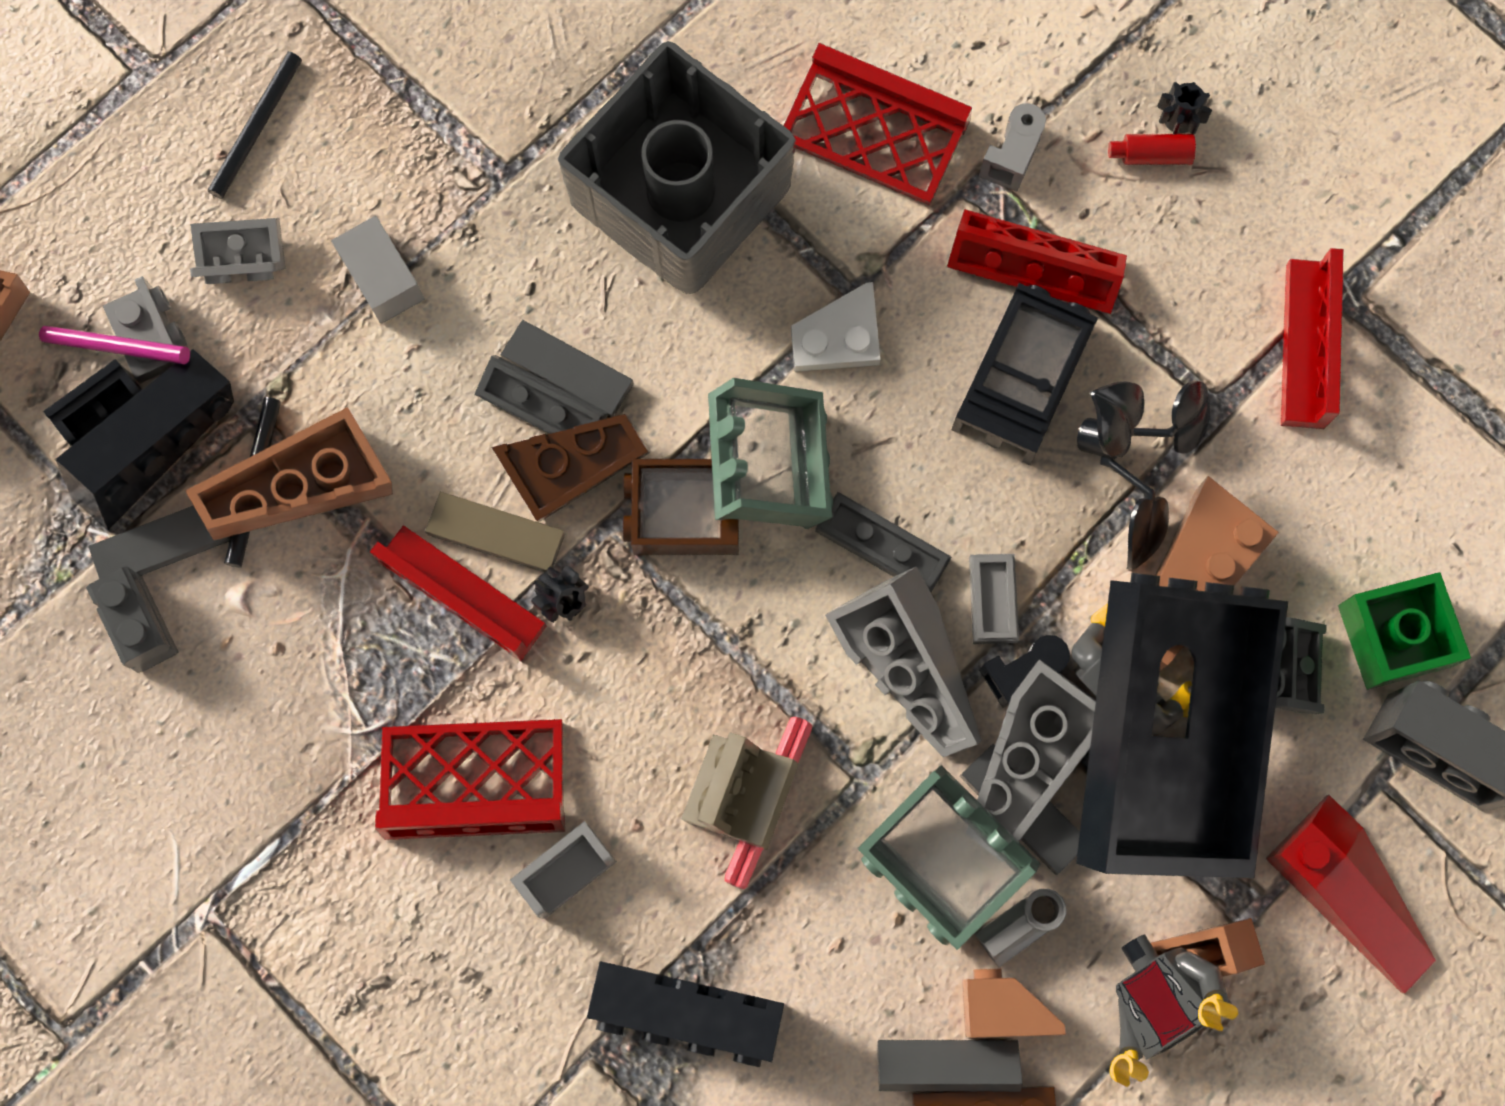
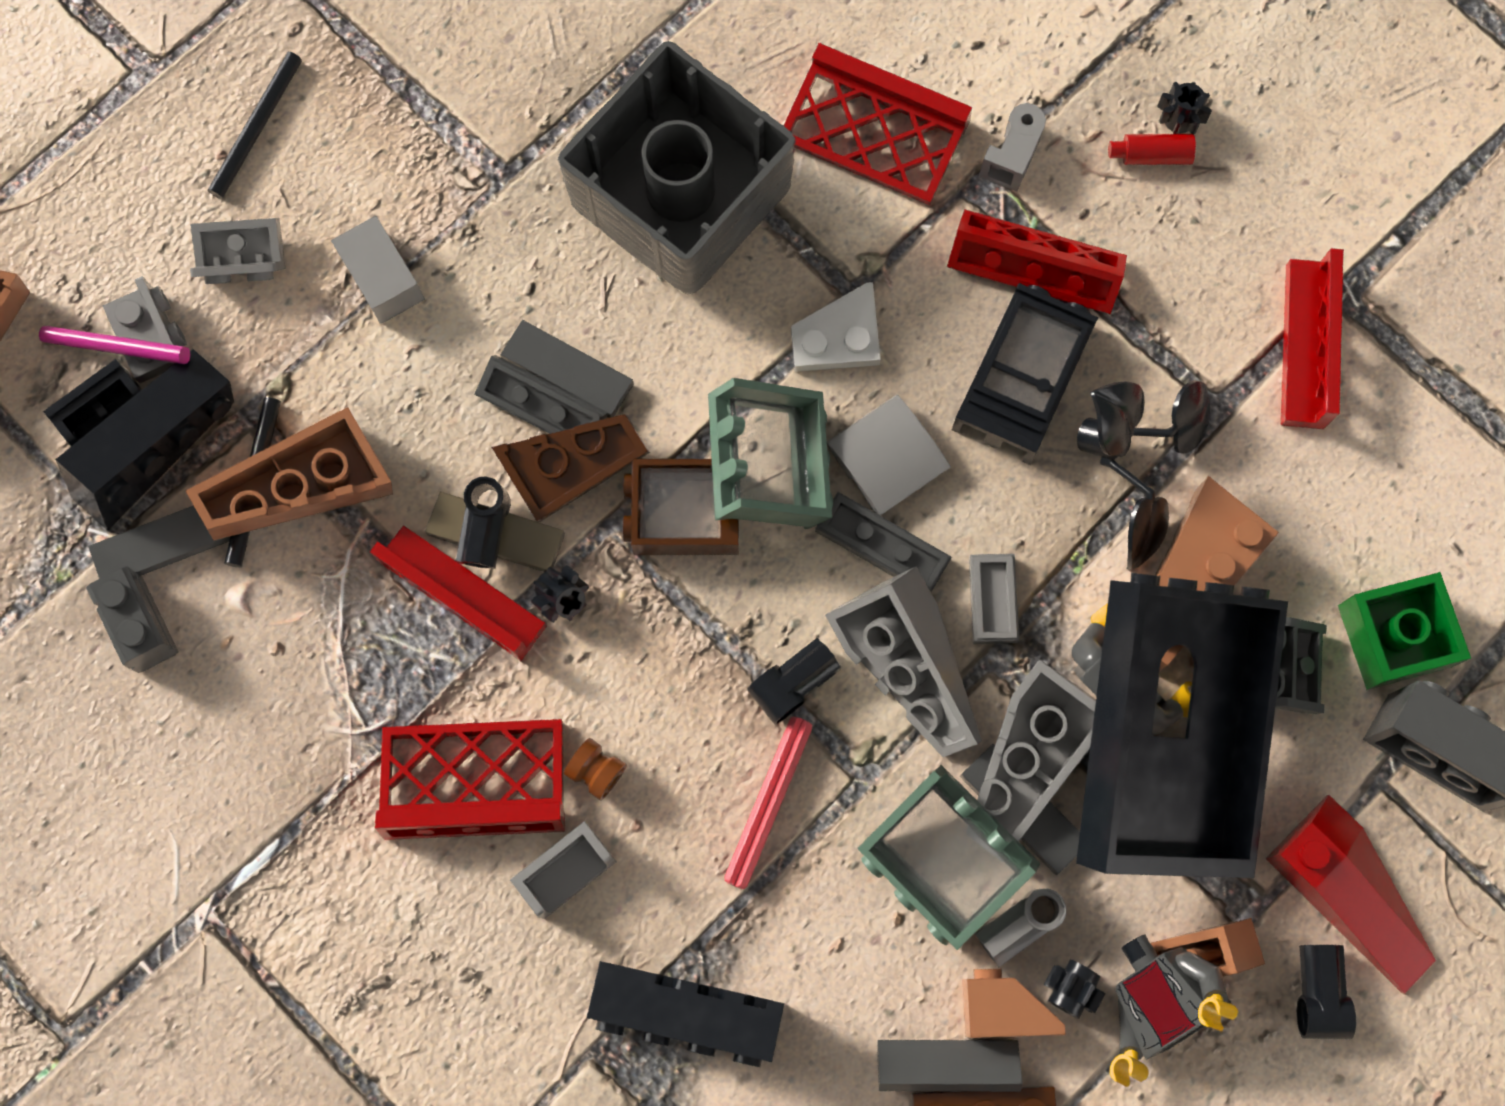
dark tan bracket [681,732,799,850] -> none
black leg [979,635,1070,708] -> none
none -> black piece [456,476,511,569]
none -> dark orange wheel [564,738,627,801]
none -> black piece [747,638,841,725]
none -> light grey slope [827,395,951,515]
none -> black gear [1044,959,1106,1019]
none -> black piece [1296,945,1356,1039]

